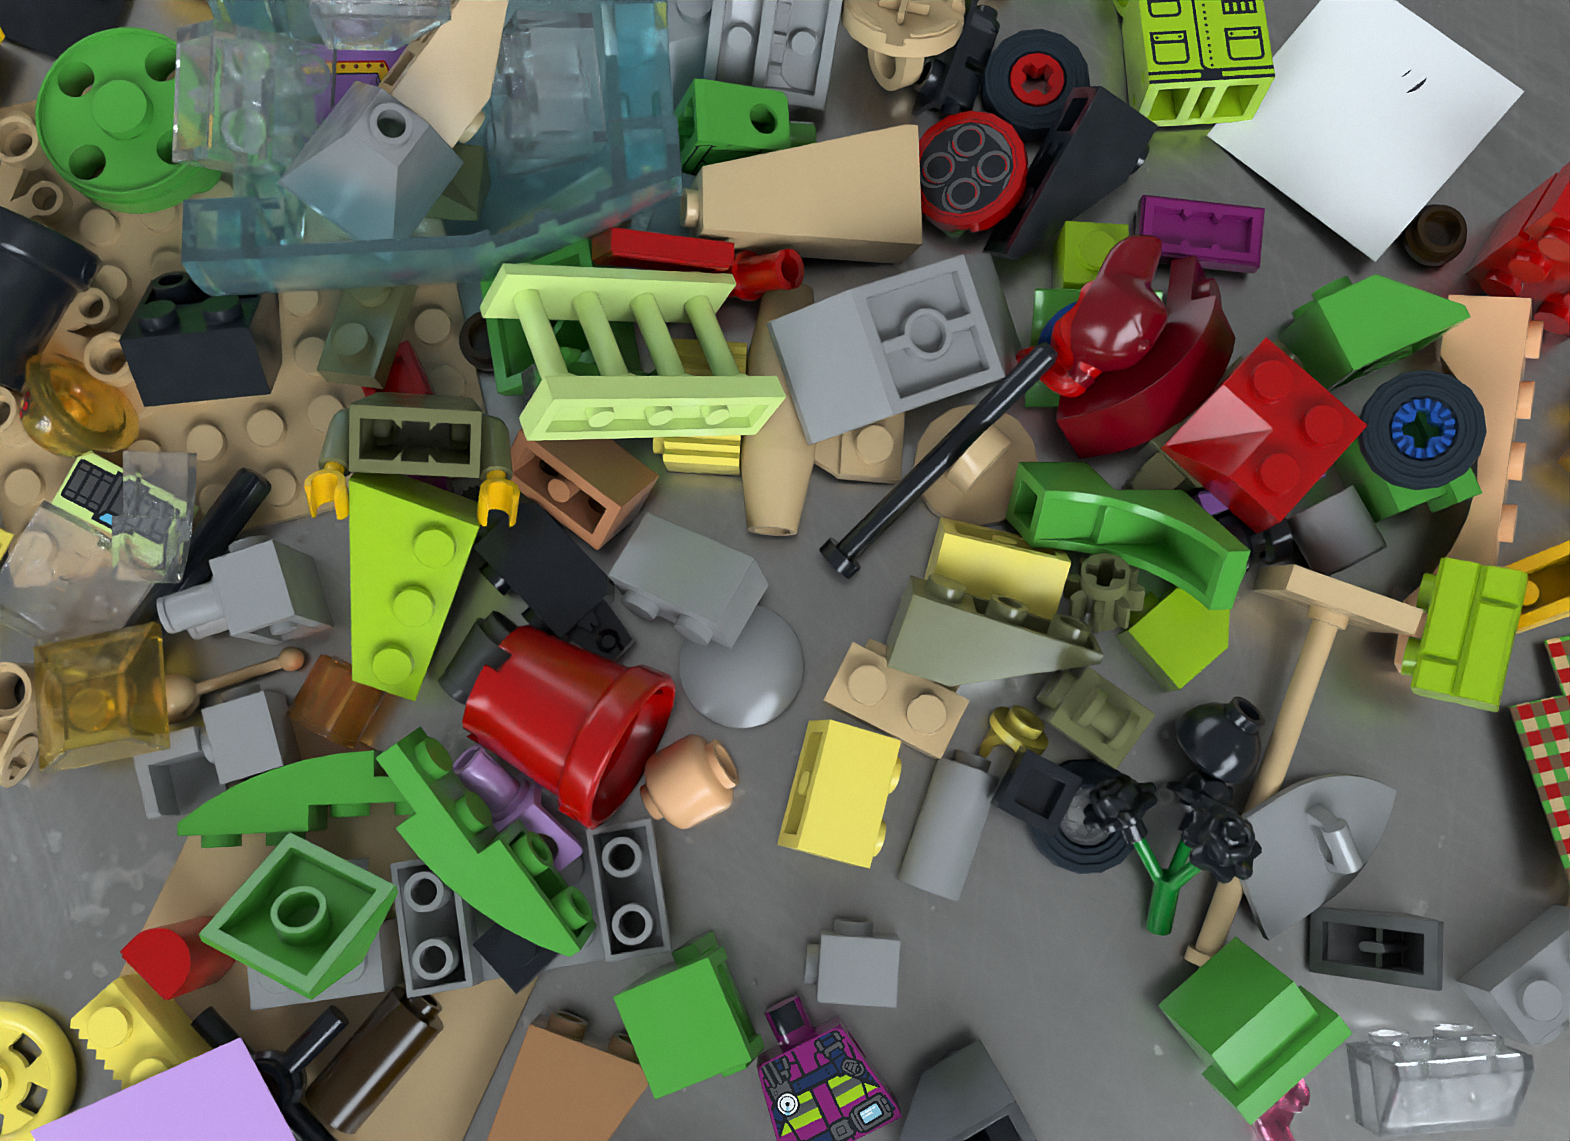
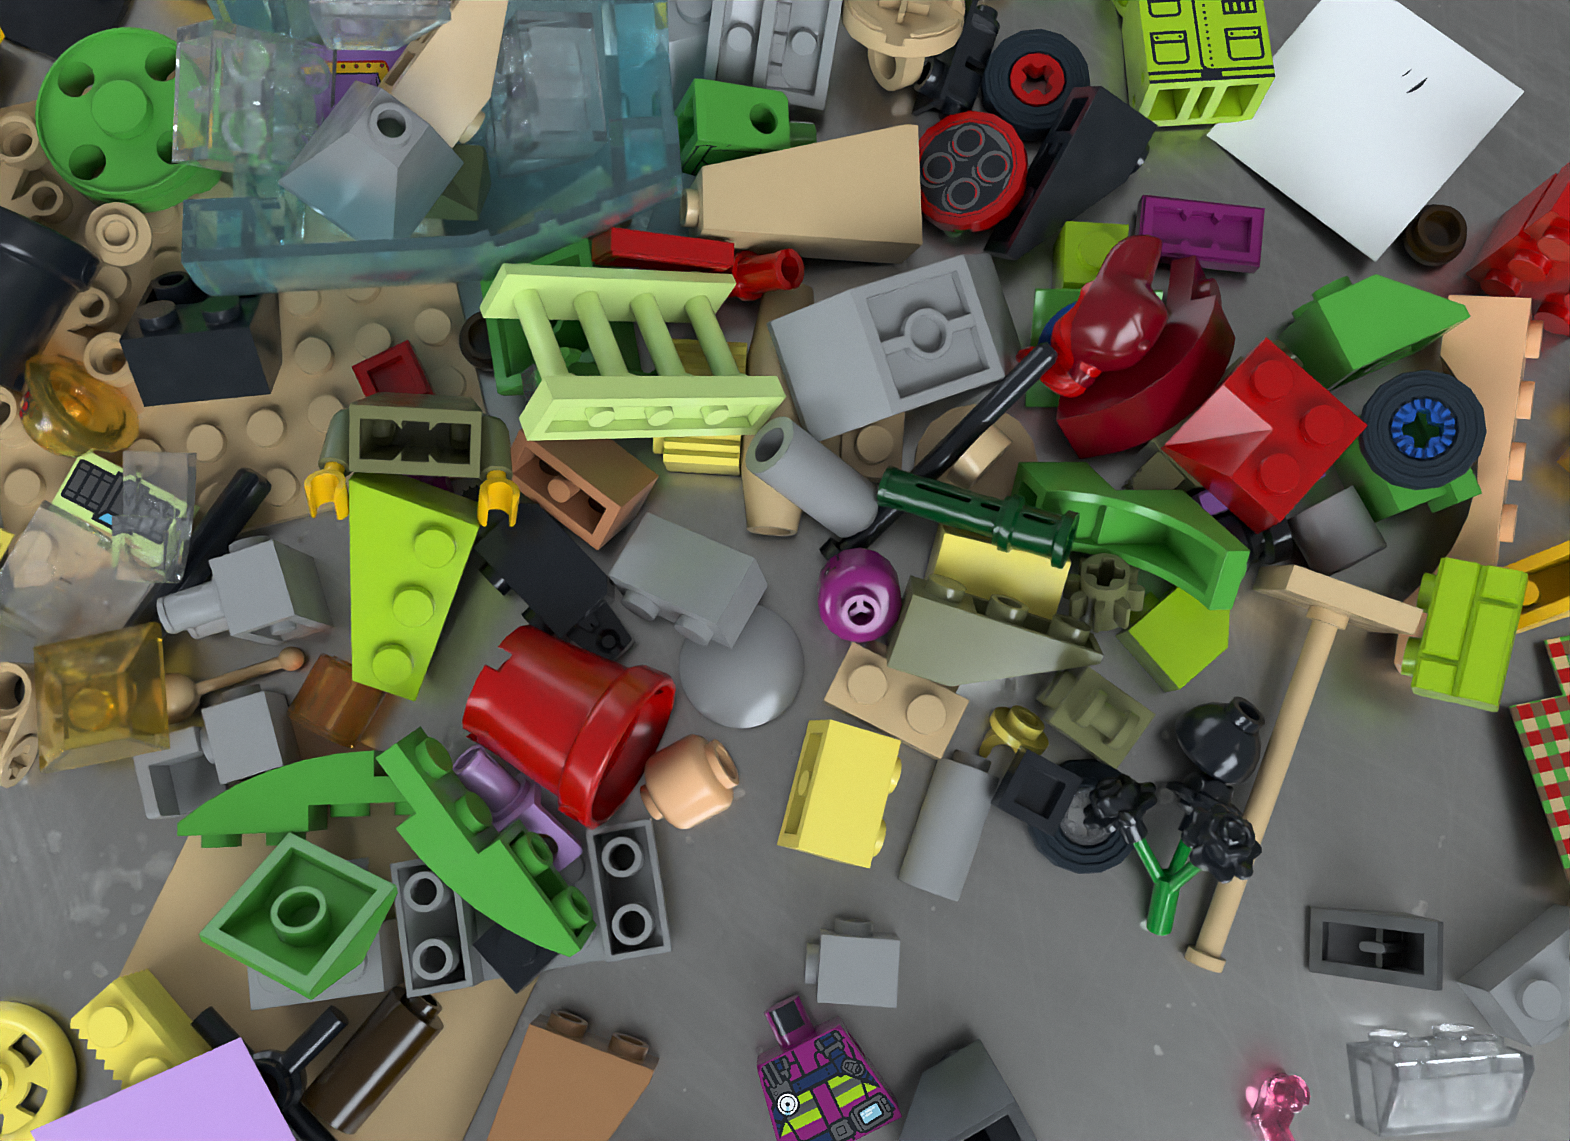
red brick [120,916,236,1000] -> none
olive plate [316,261,420,389] -> none
dark grey cone [438,611,518,705] -> none
bright green plate [613,930,765,1100] -> none
bright green plate [1158,936,1353,1125] -> none
light grey shield [1239,773,1397,941] -> none
none -> tan plate [85,202,153,267]
none -> light grey brick [745,417,878,537]
none -> magenta head [817,548,902,643]
none -> dark green pin [877,465,1080,569]

